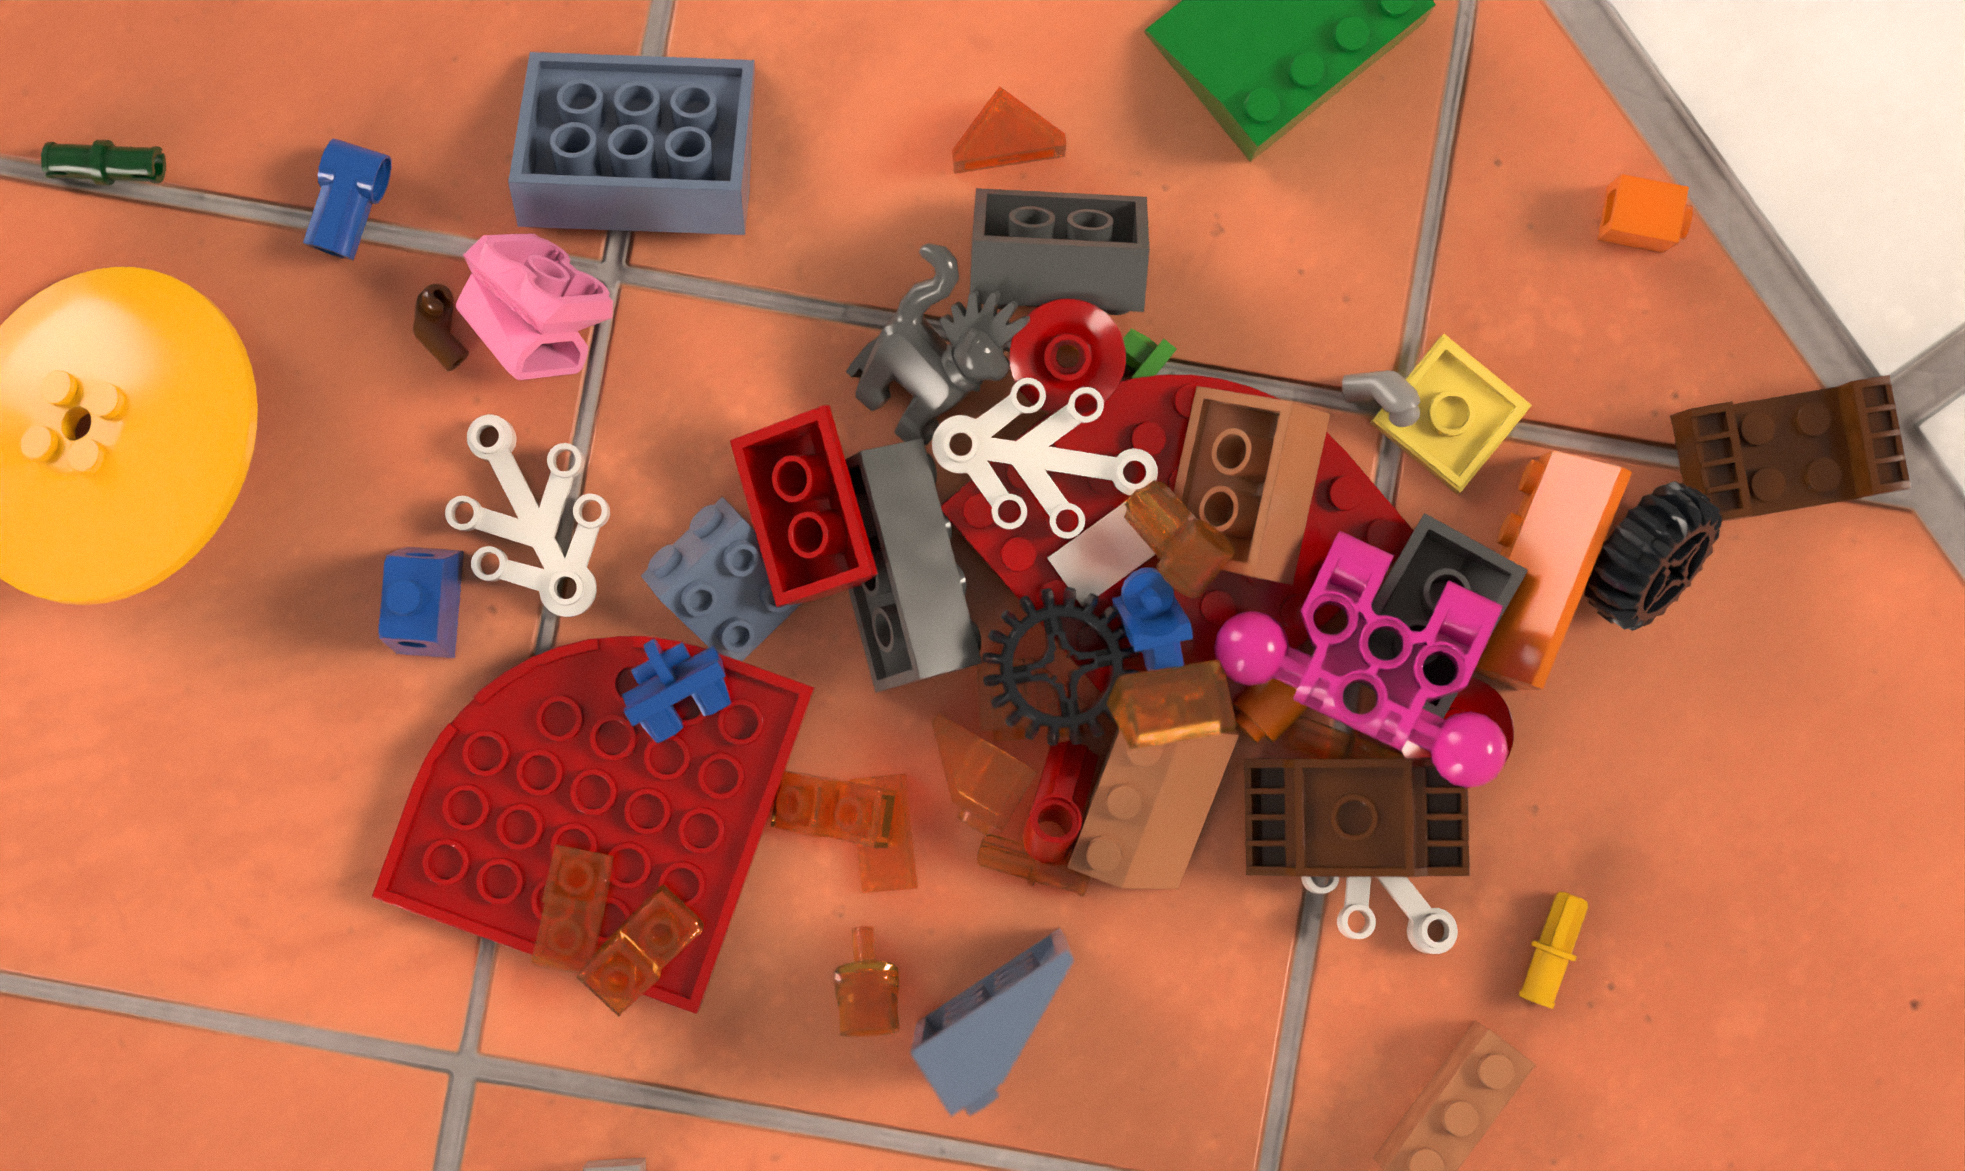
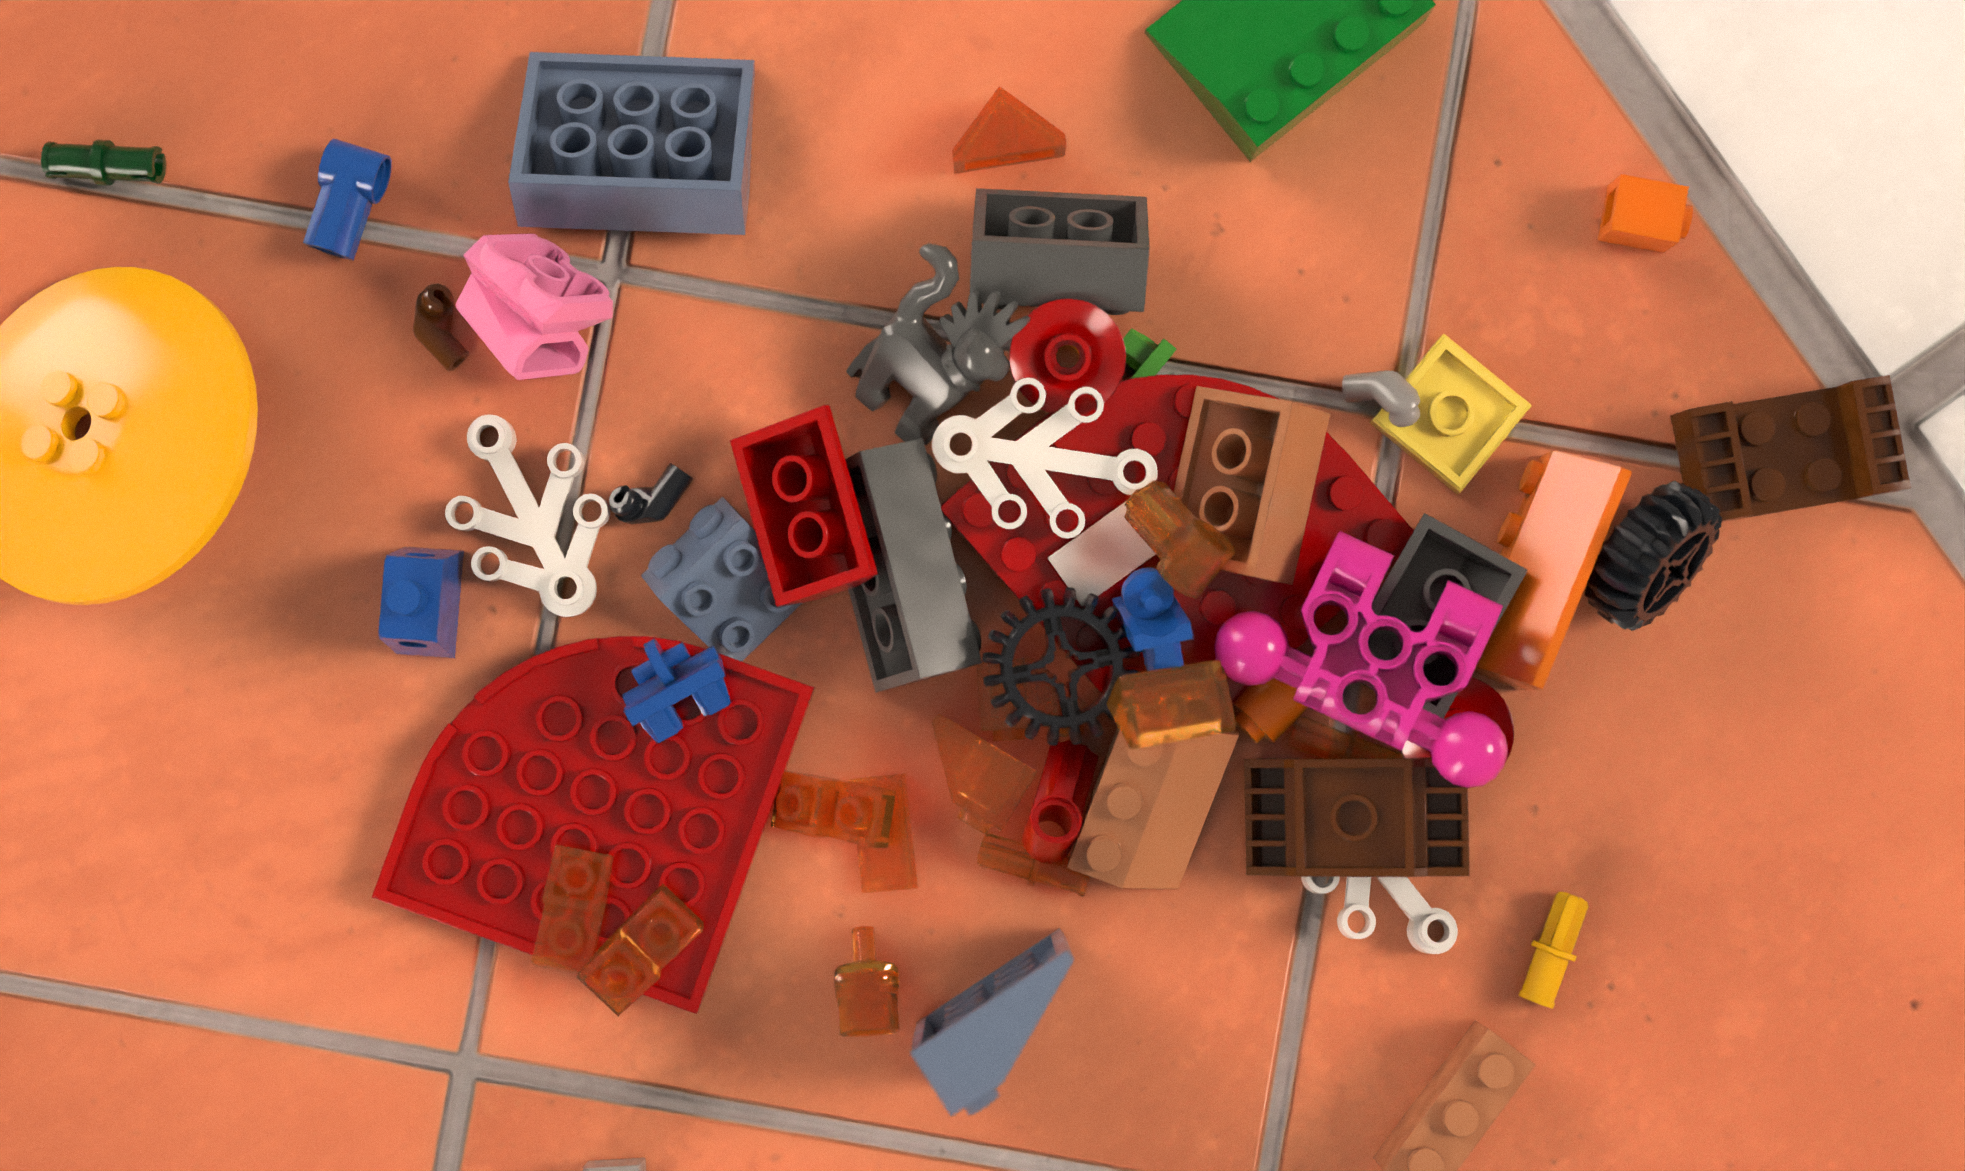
none -> black arm [608,463,693,524]

